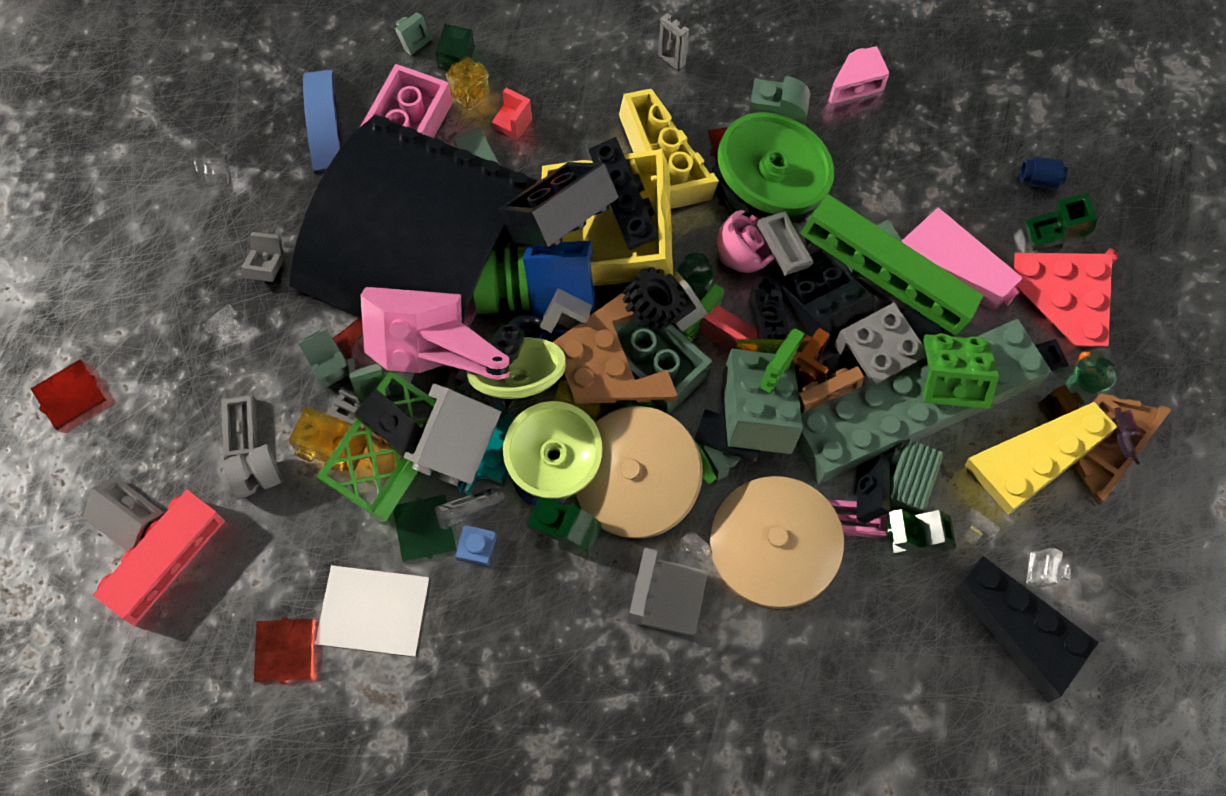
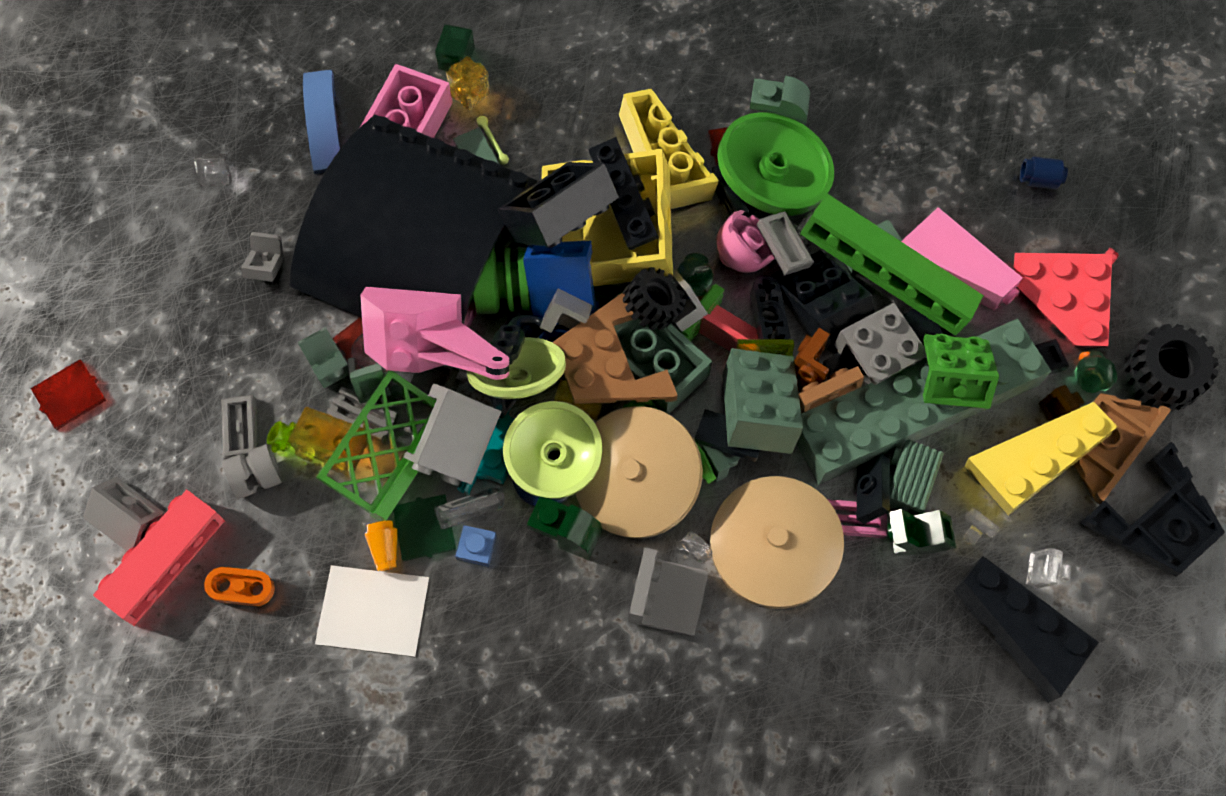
clear tile [201,304,242,342] -> none
clear red piece [254,617,314,684] -> none
black plate [352,388,424,457] -> none
sand green tile [395,12,433,55] -> none
coral panel [492,88,532,141] -> none
light grey tile [658,13,689,71] -> none
bright green tile [760,328,805,393] -> none
bright pink slope [829,46,890,105] -> none
dark green brick [1024,193,1098,251] -> none
plate [1112,407,1140,465] -> none
none -> orange plate [204,567,275,607]
none -> clear neon green plate [267,421,297,453]
none -> light orange cone [364,520,398,571]
none -> yellowish green hinge [476,116,509,165]
none -> black wing [1081,442,1225,577]
none -> black tyre [1124,324,1219,411]

